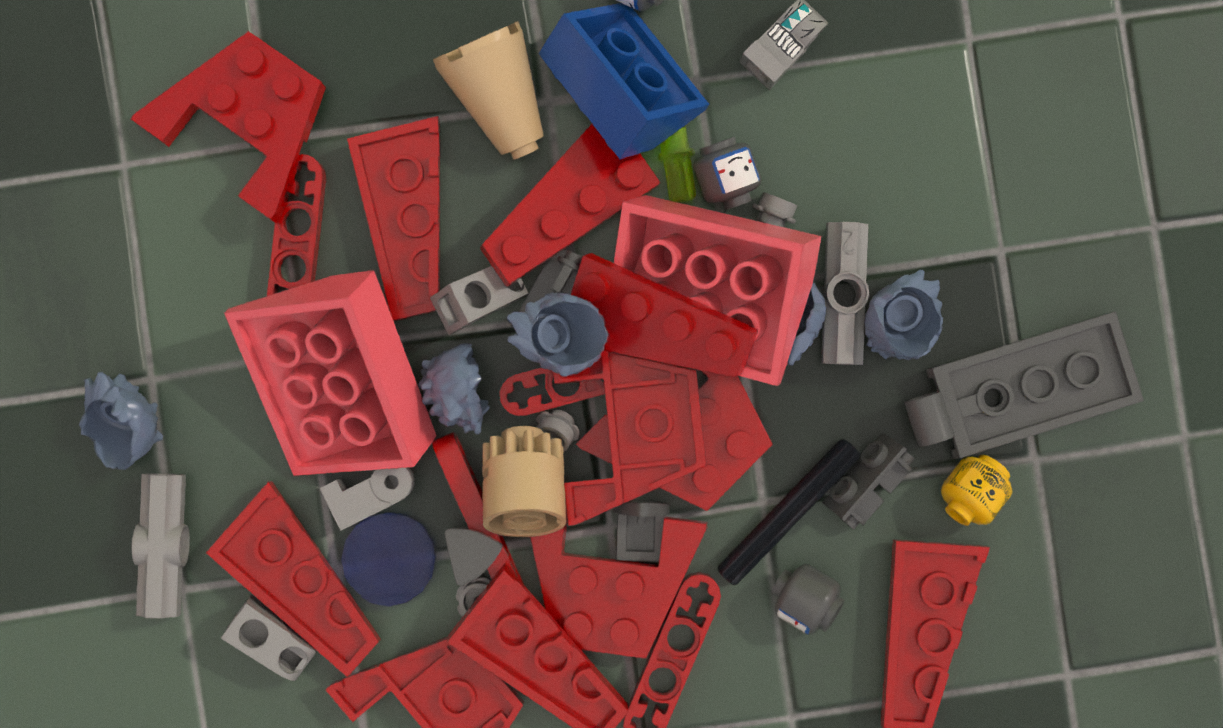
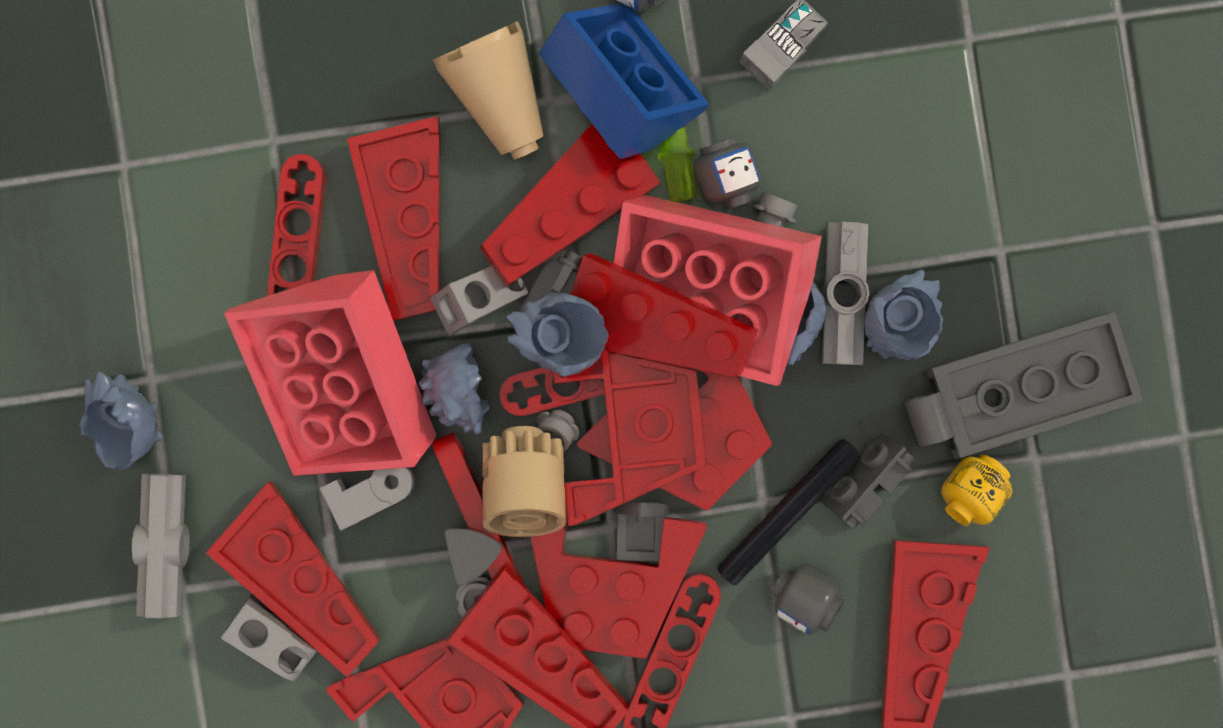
red wing [131,31,326,224] -> none
clear blue tile [341,511,437,606] -> none

